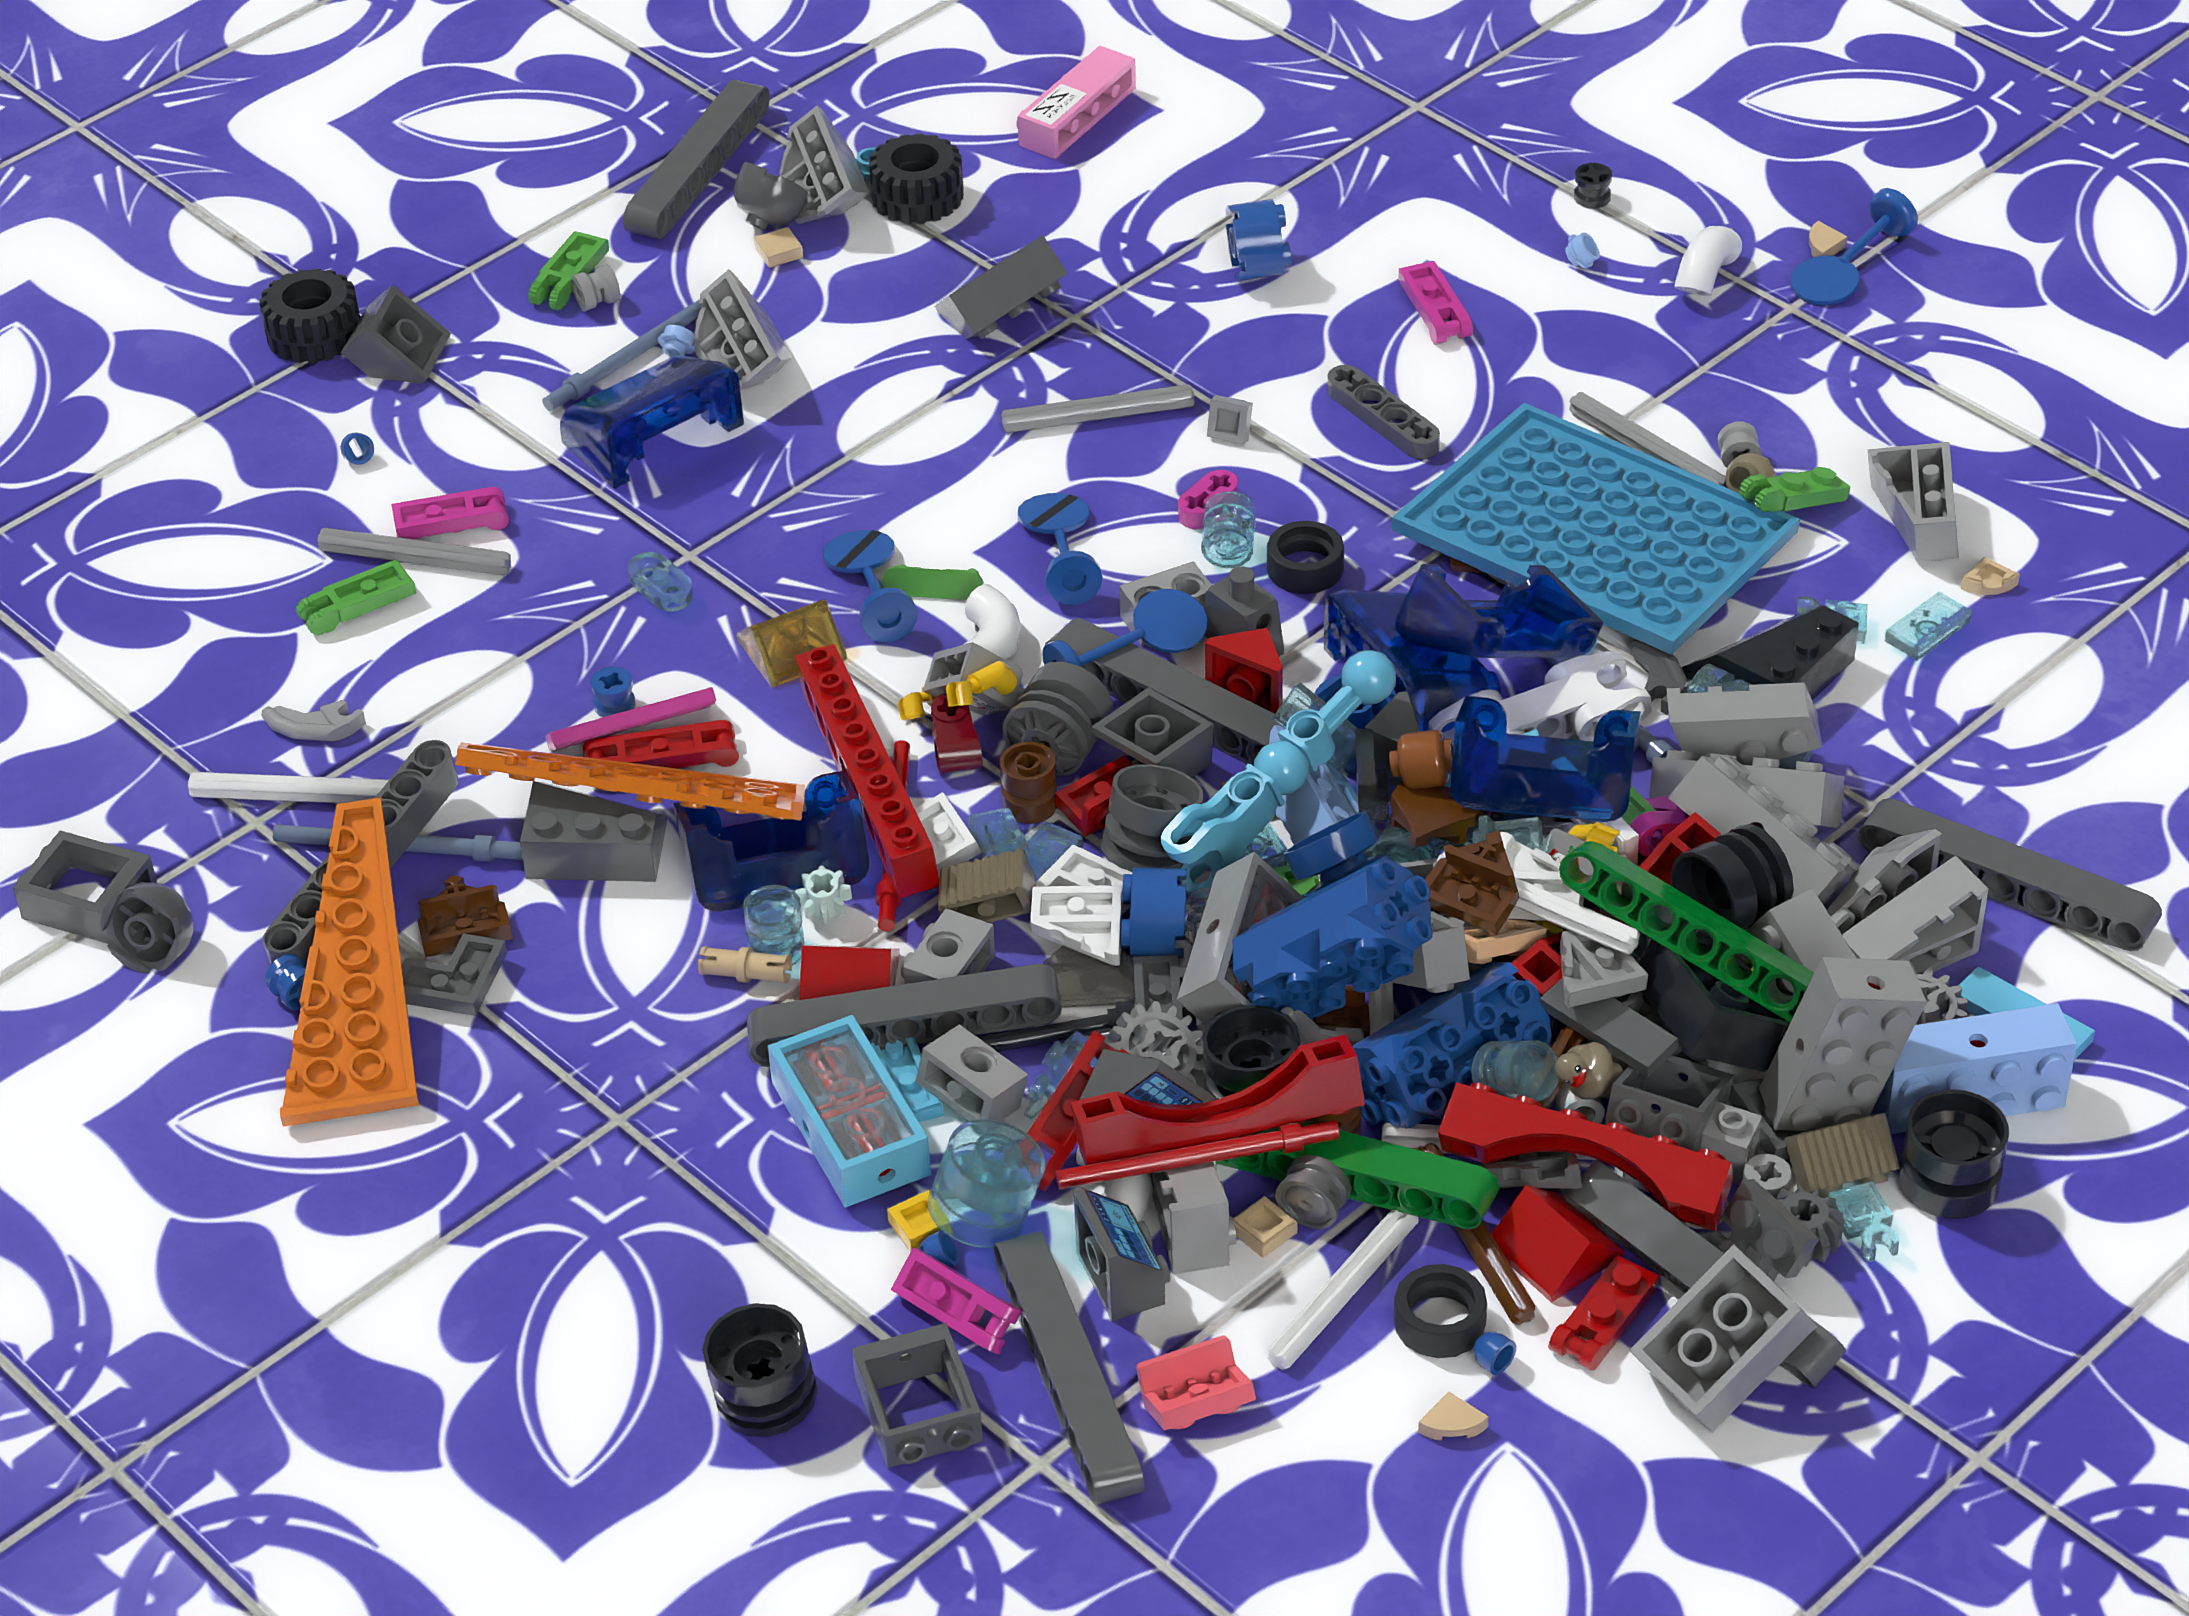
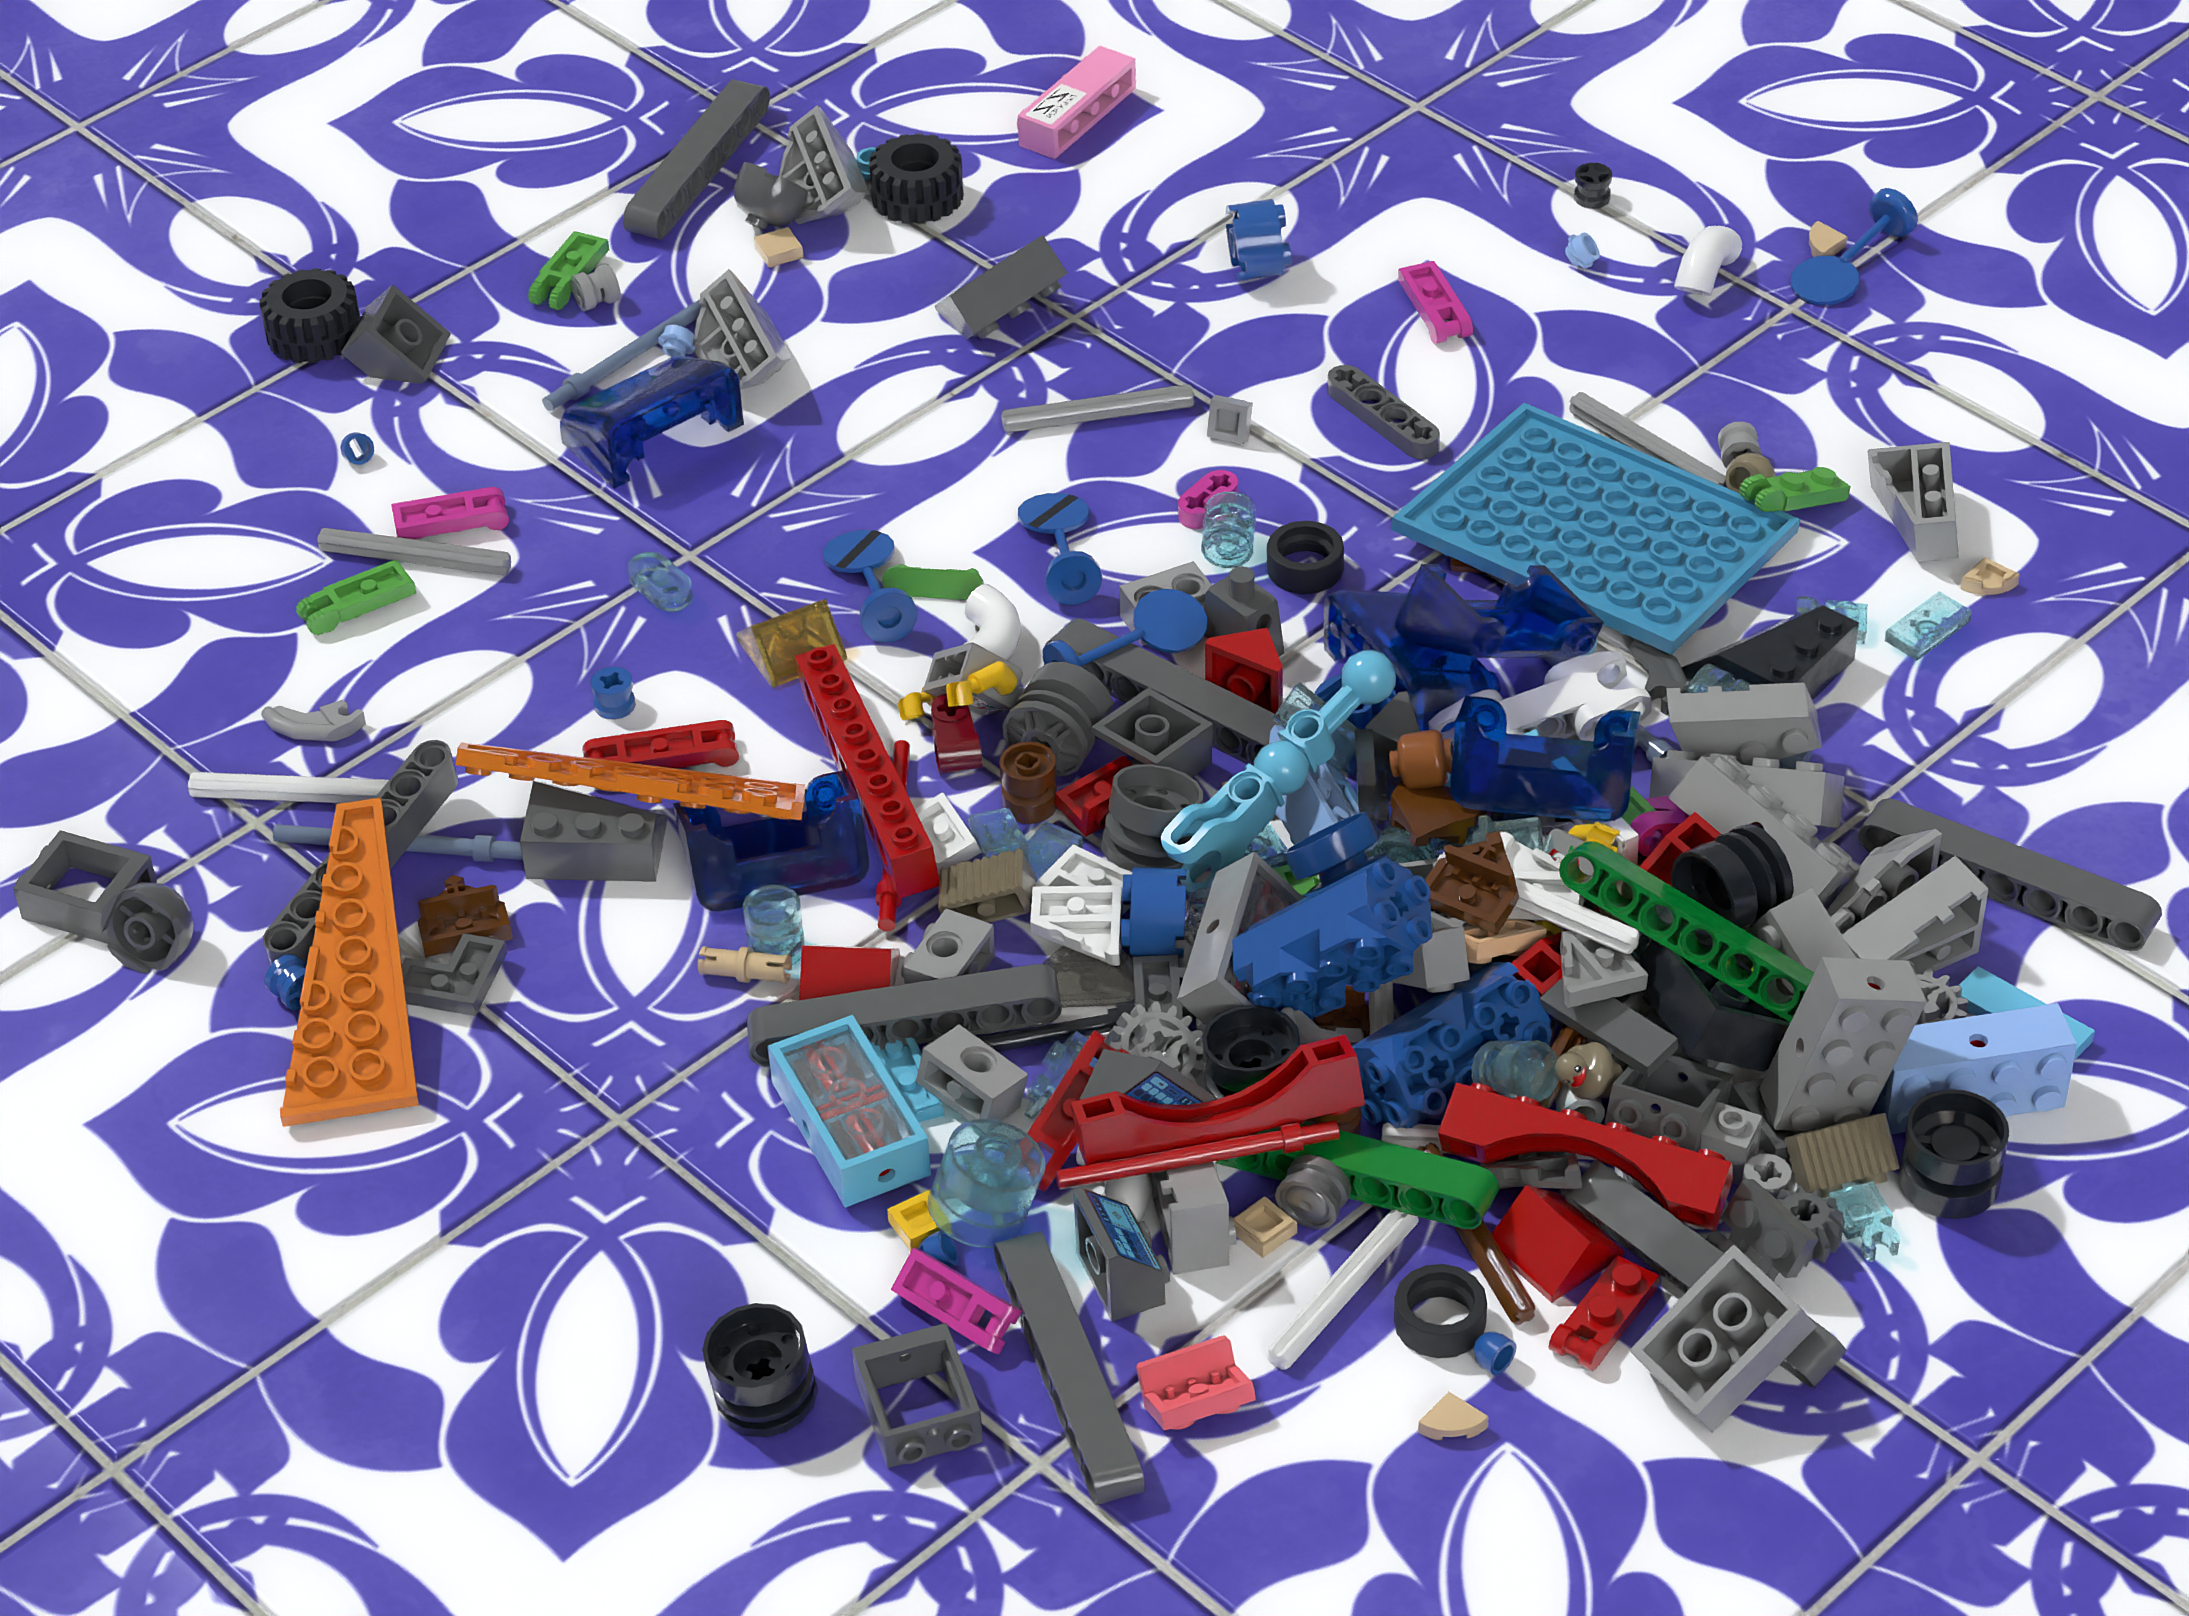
dark pink tile [545,687,717,752] -> none
light aqua gear [795,865,852,924] -> none

